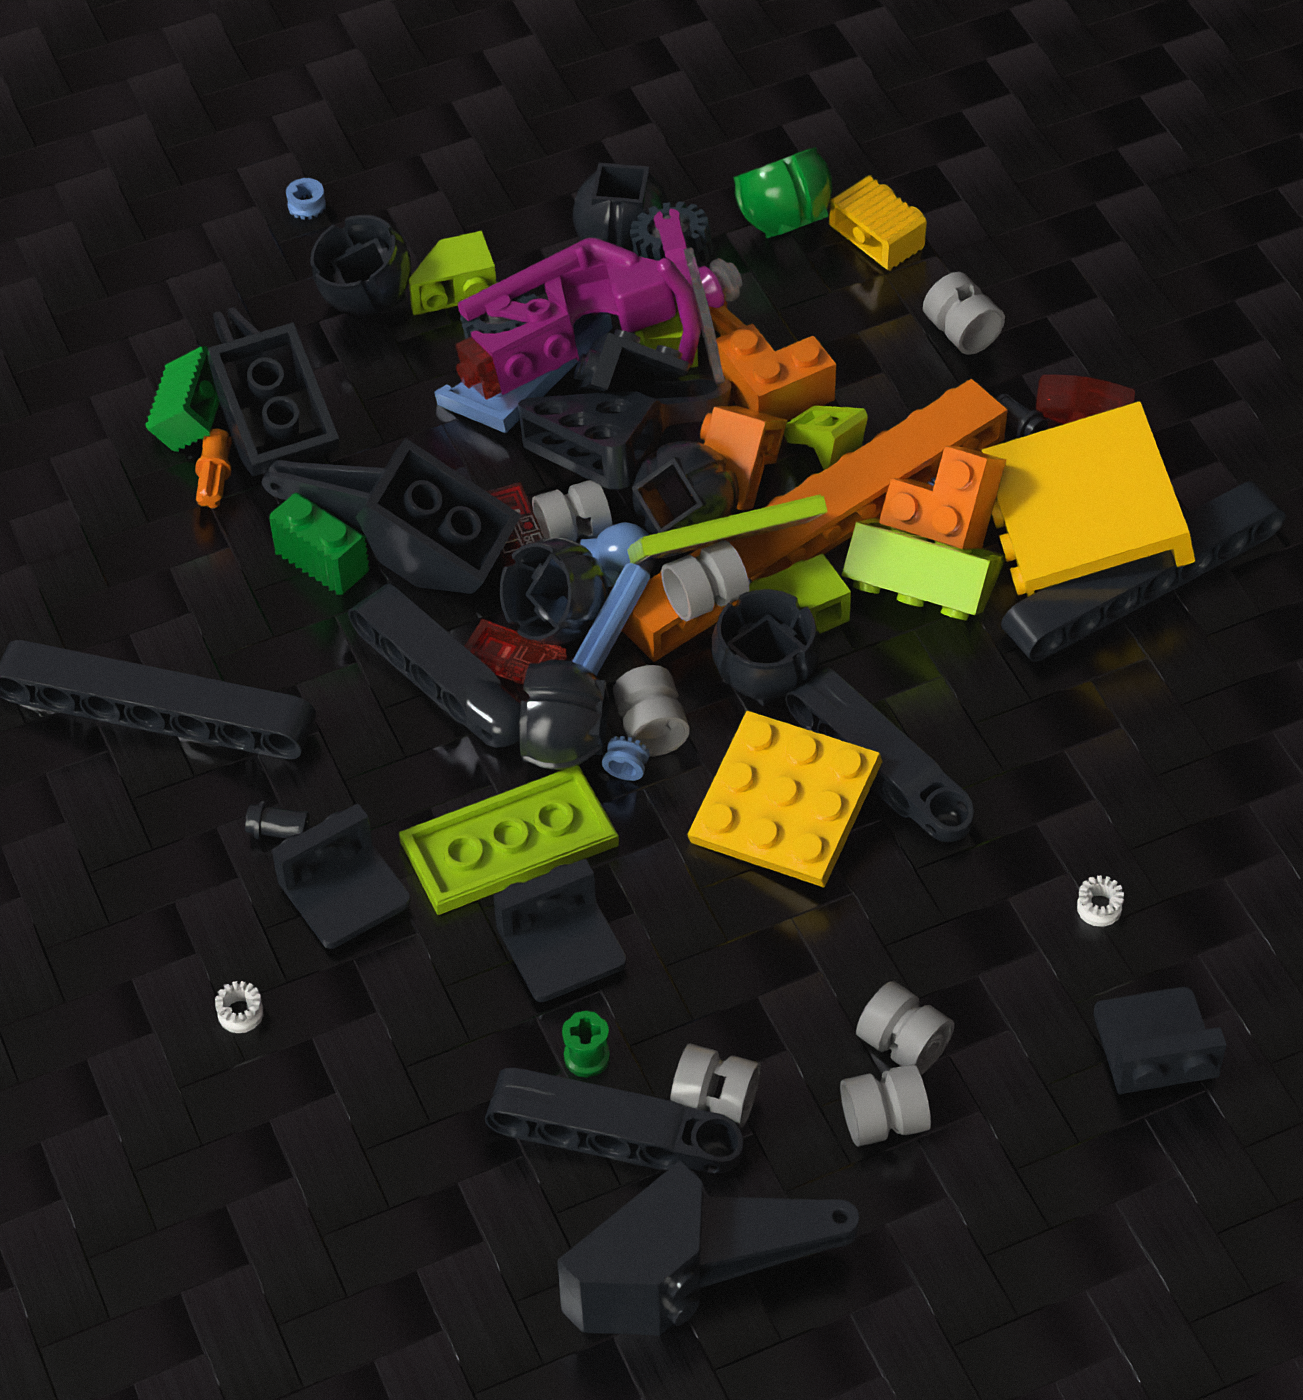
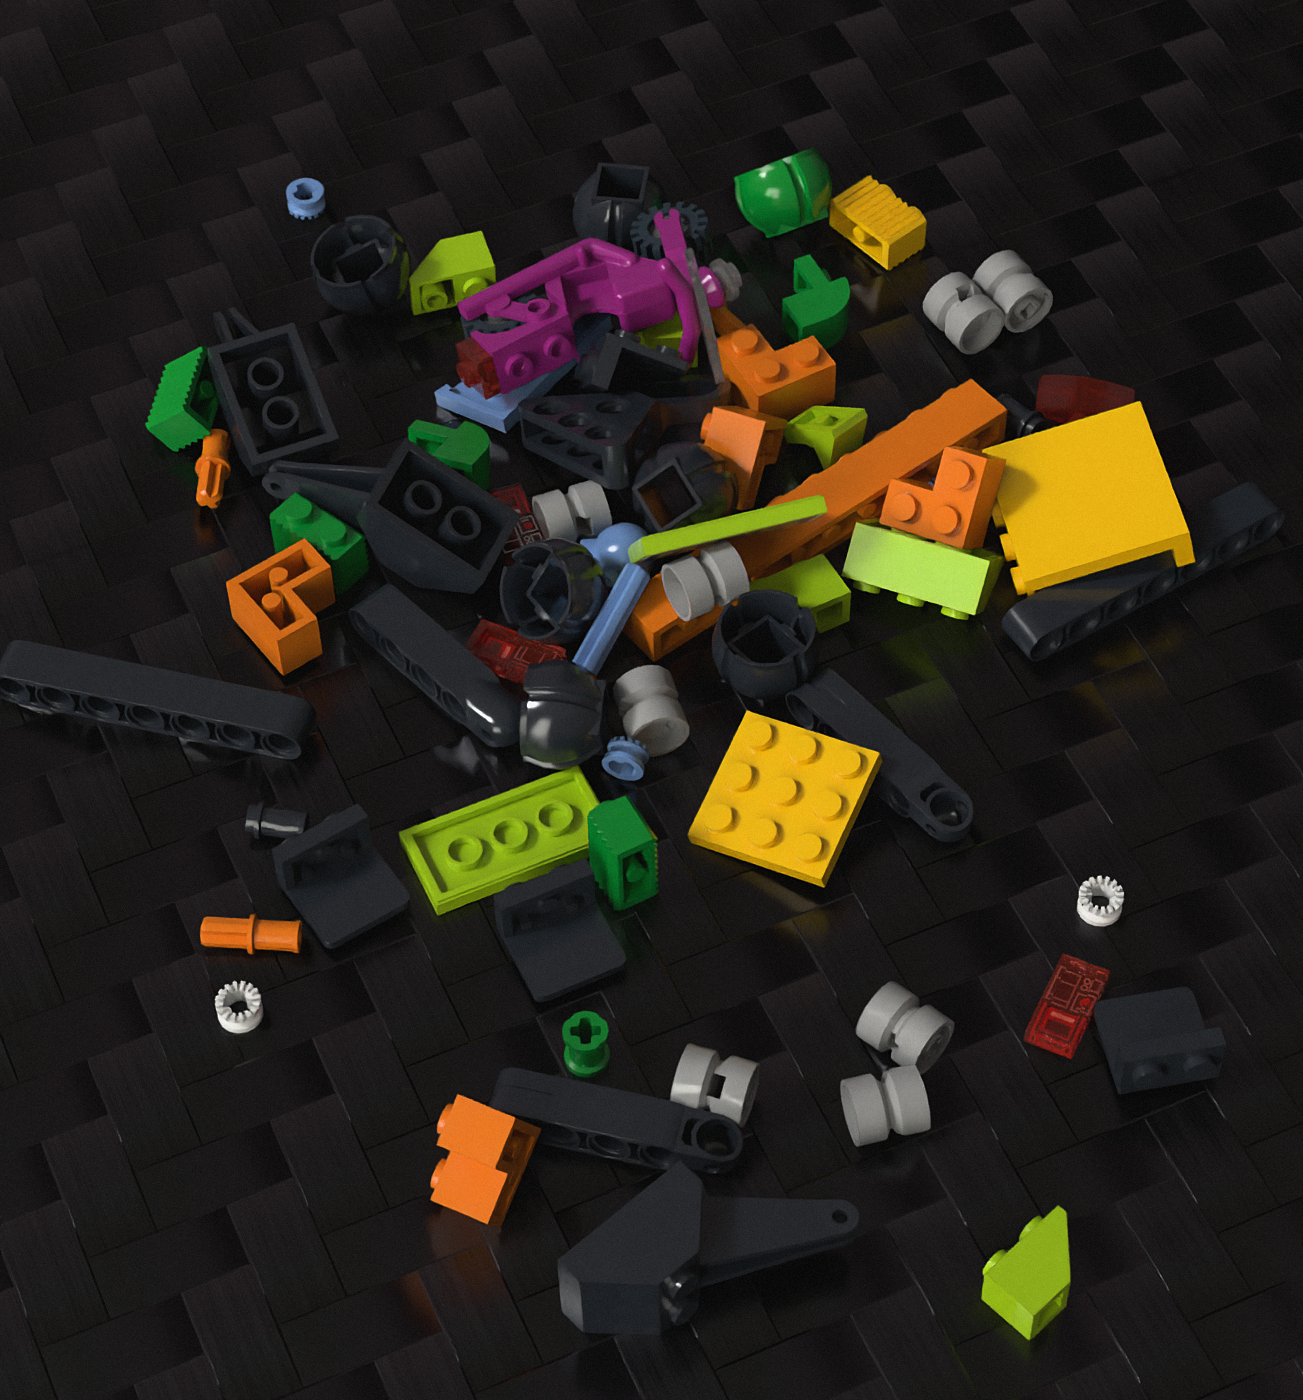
none -> orange axle [200,914,303,954]
none -> orange brick [226,538,336,676]
none -> green brick [408,419,491,491]
none -> orange brick [430,1094,541,1228]
none -> green brick [587,796,659,911]
none -> green brick [782,254,850,349]
none -> light grey wheel [973,250,1053,333]
none -> lime slope [981,1206,1071,1341]
none -> clear red tile [1024,953,1110,1060]

